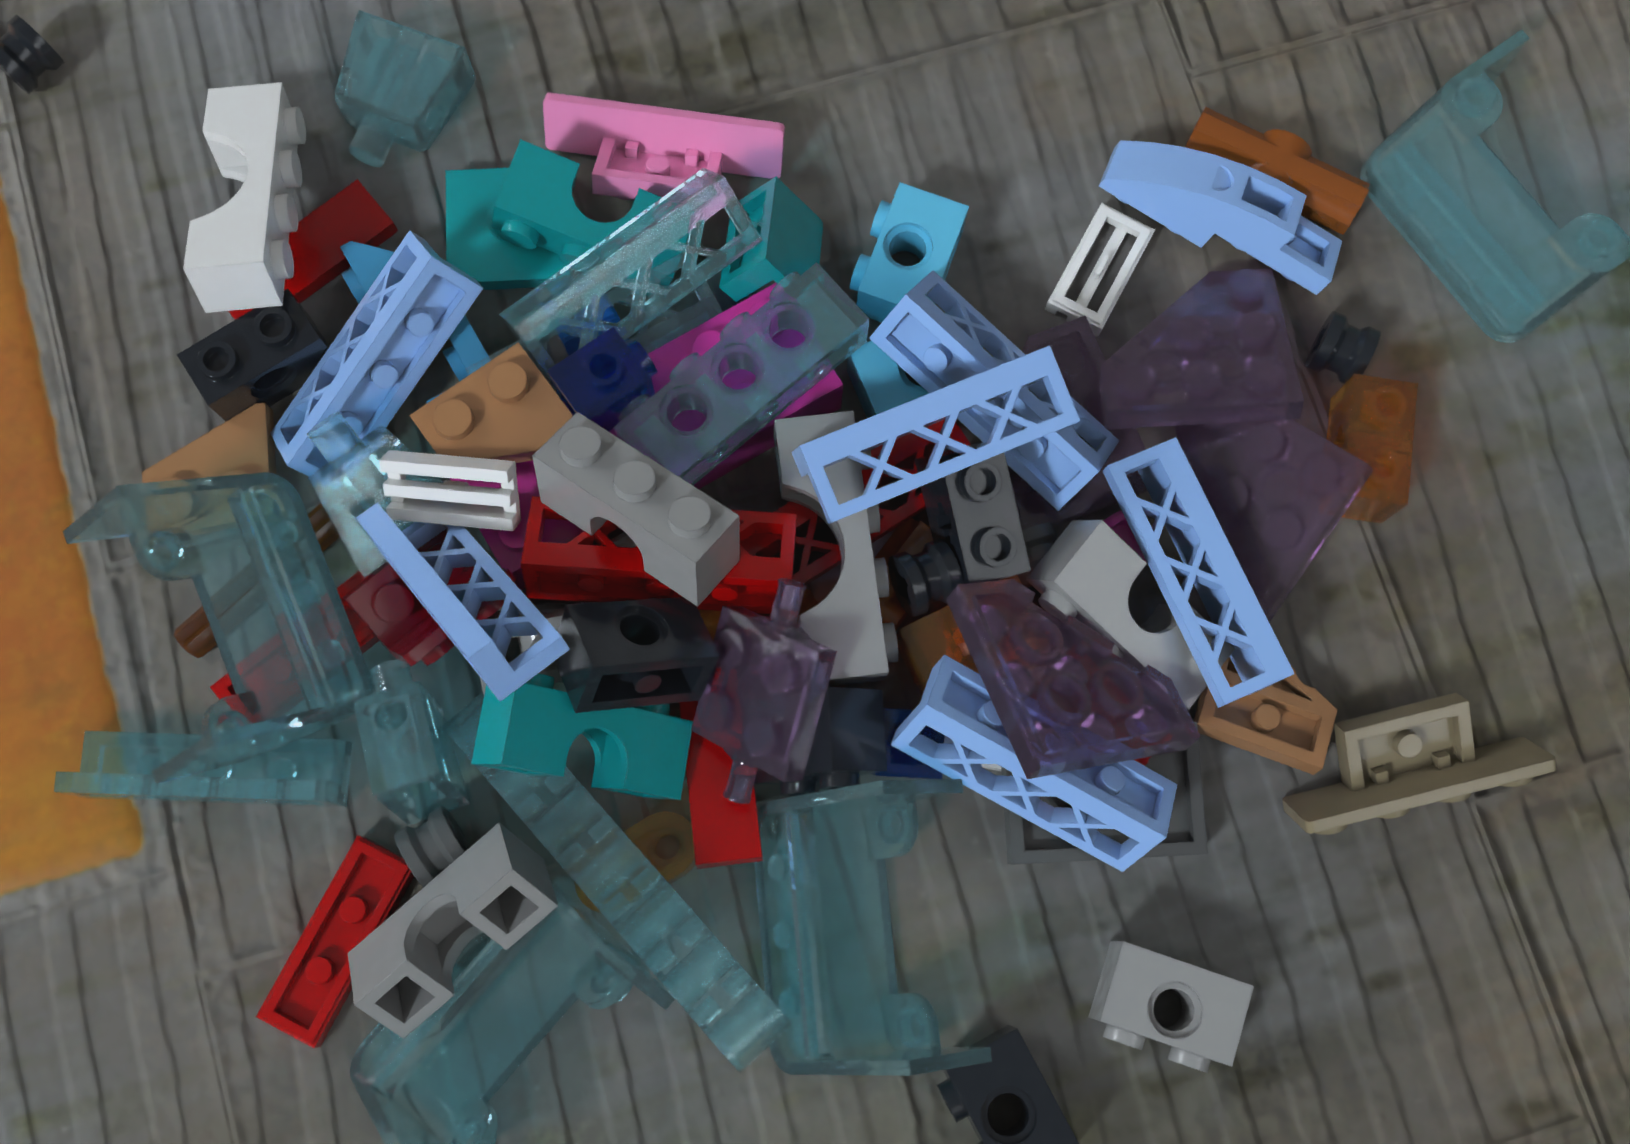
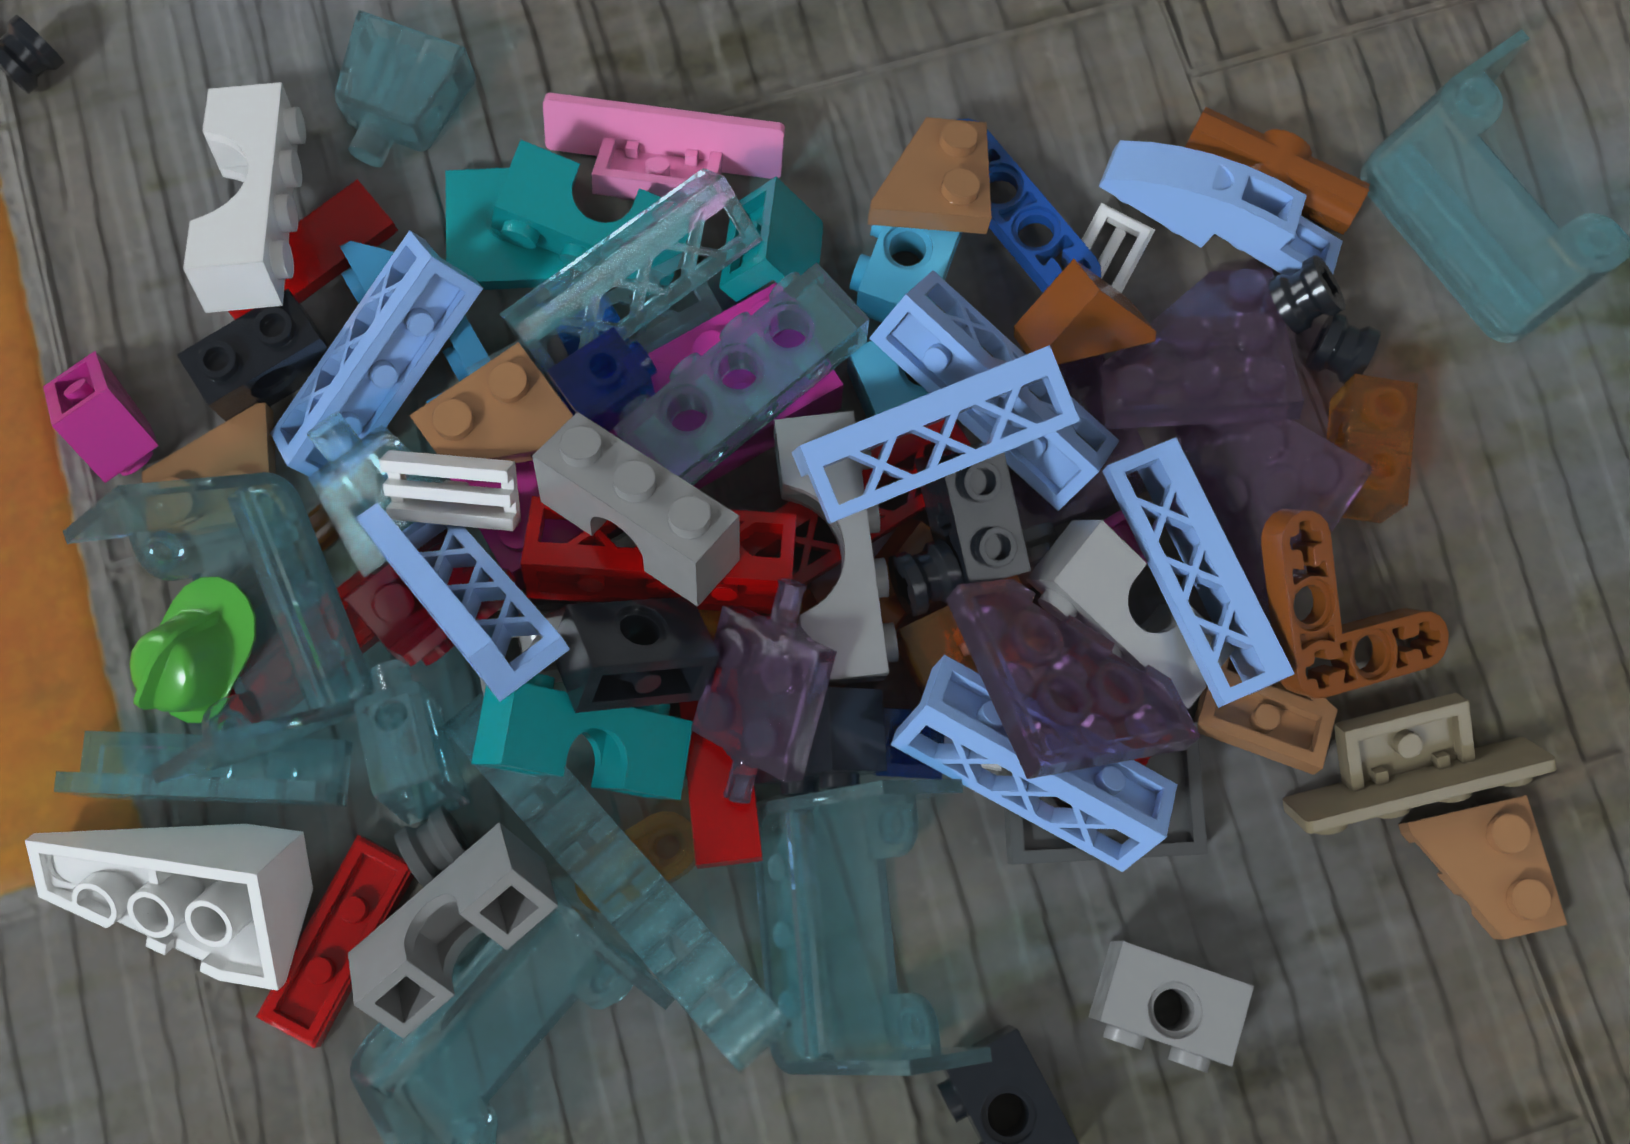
none -> white wedge [25,824,313,991]
none -> dark pink slope [43,351,159,483]
none -> bright green piece [129,577,256,723]
none -> medium nougat wing [868,117,992,234]
none -> blue beam [956,118,1101,293]
none -> dark orange slope [1014,259,1156,364]
none -> dark orange beam [1261,509,1449,698]
none -> black wheel [1268,255,1346,334]
none -> medium nougat wing [1398,795,1567,940]

